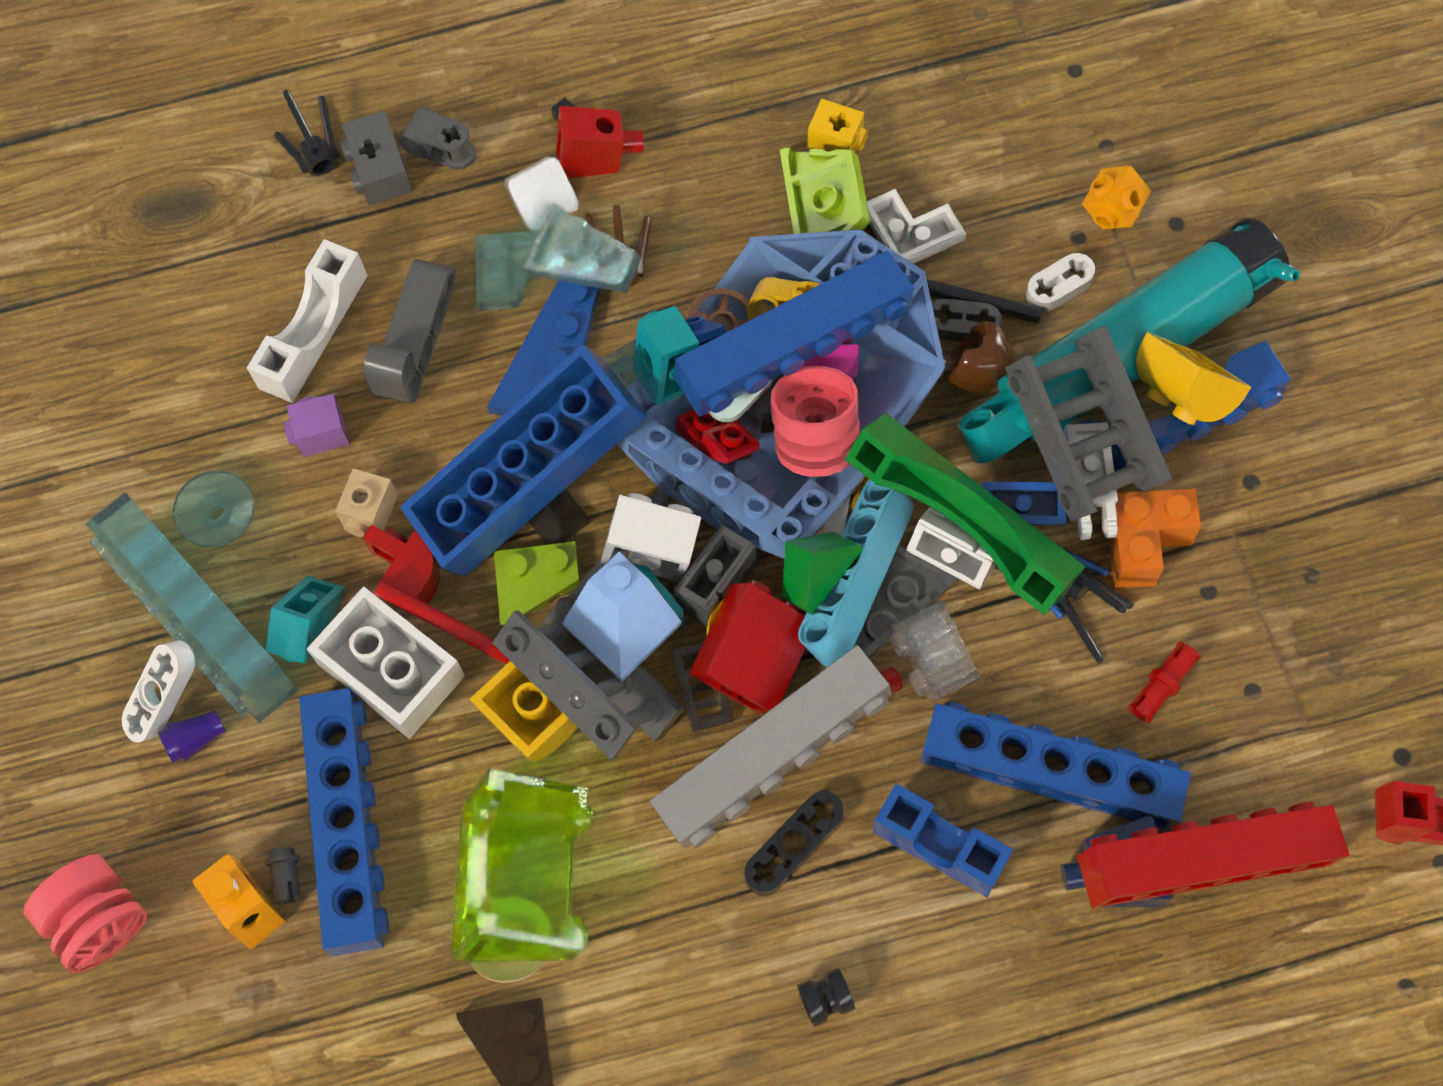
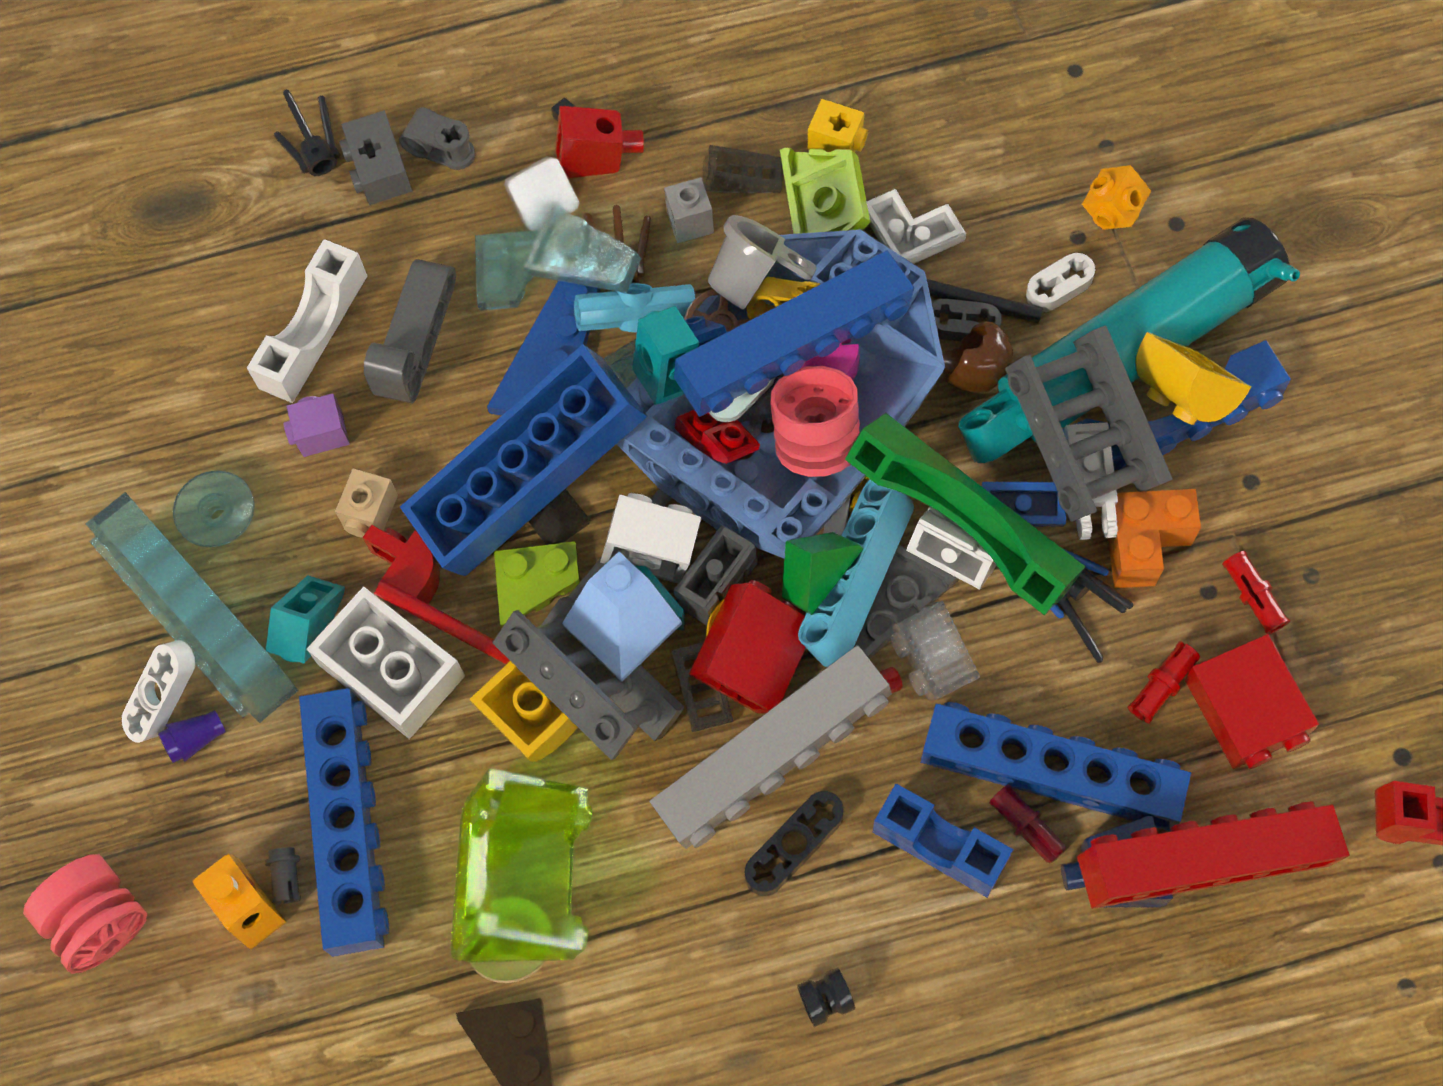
none -> medium azure piece [574,283,697,332]
none -> light grey brick [664,177,714,243]
none -> clear smoke slope [702,145,783,193]
none -> light grey container [708,215,816,310]
none -> dark red axle [989,784,1066,863]
none -> red brick [1184,634,1319,769]
none -> red pin [1222,551,1290,635]

